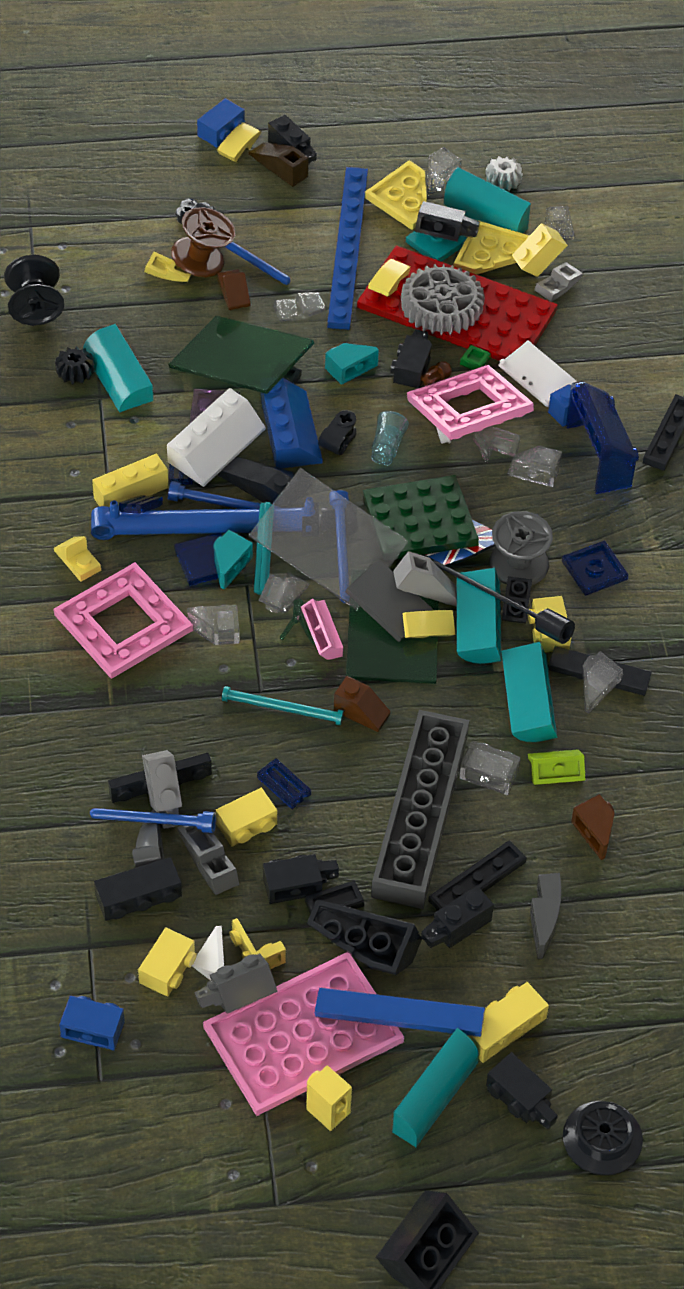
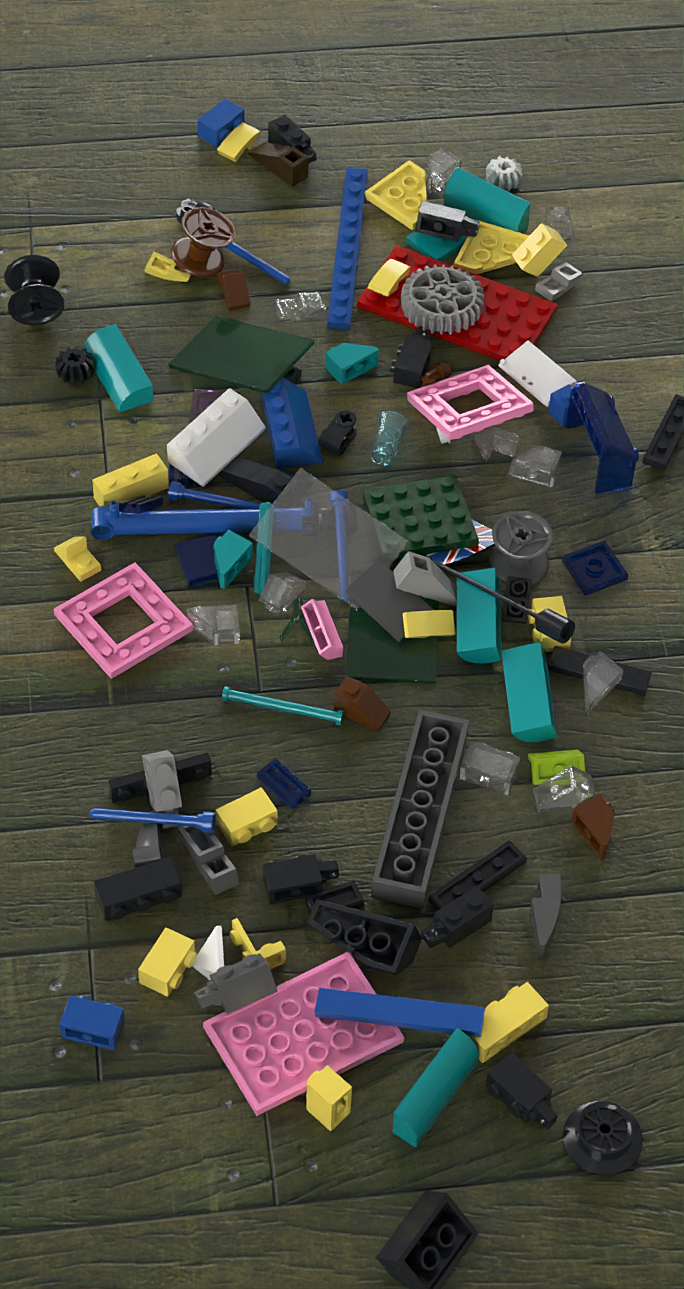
green tile [460,345,491,370] -> none
none -> clear slope [532,765,596,813]

